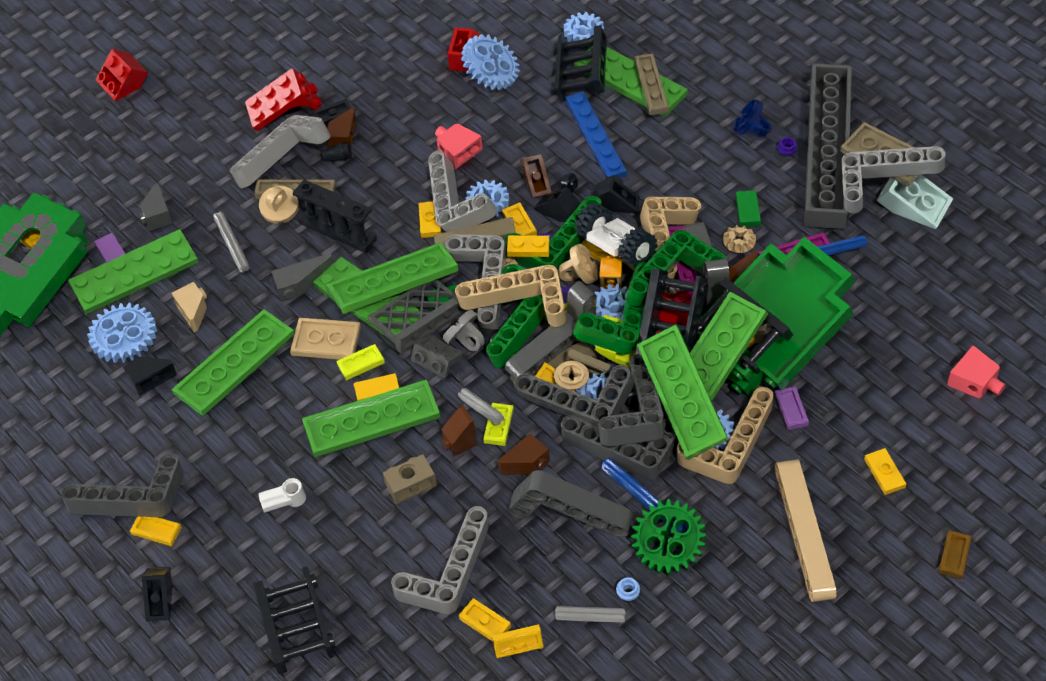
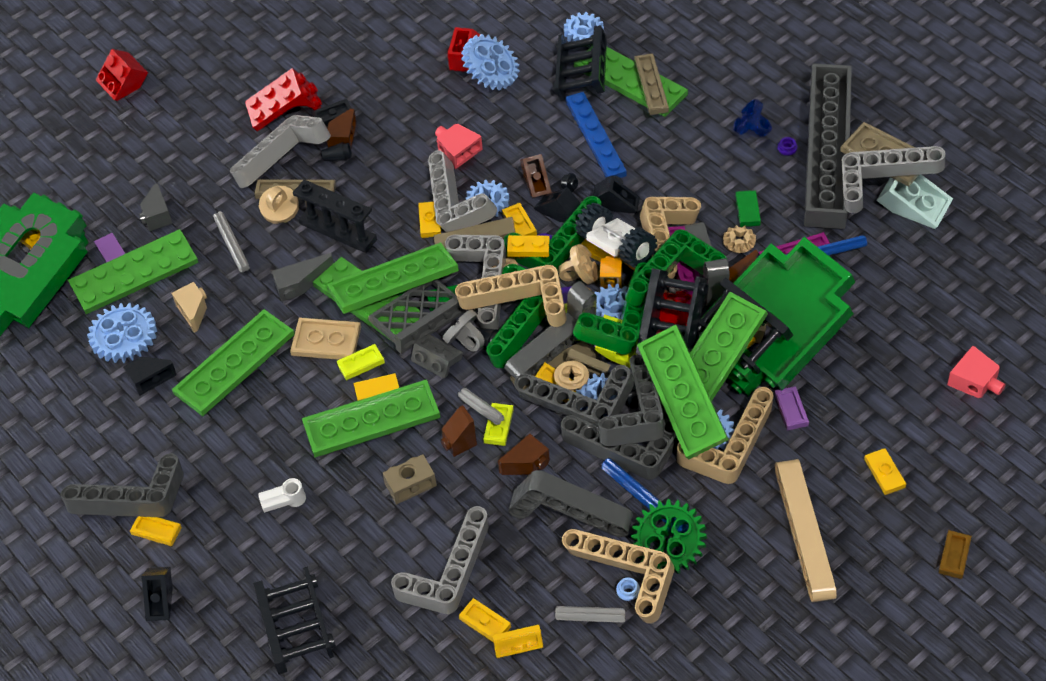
none -> tan beam [562,529,674,624]

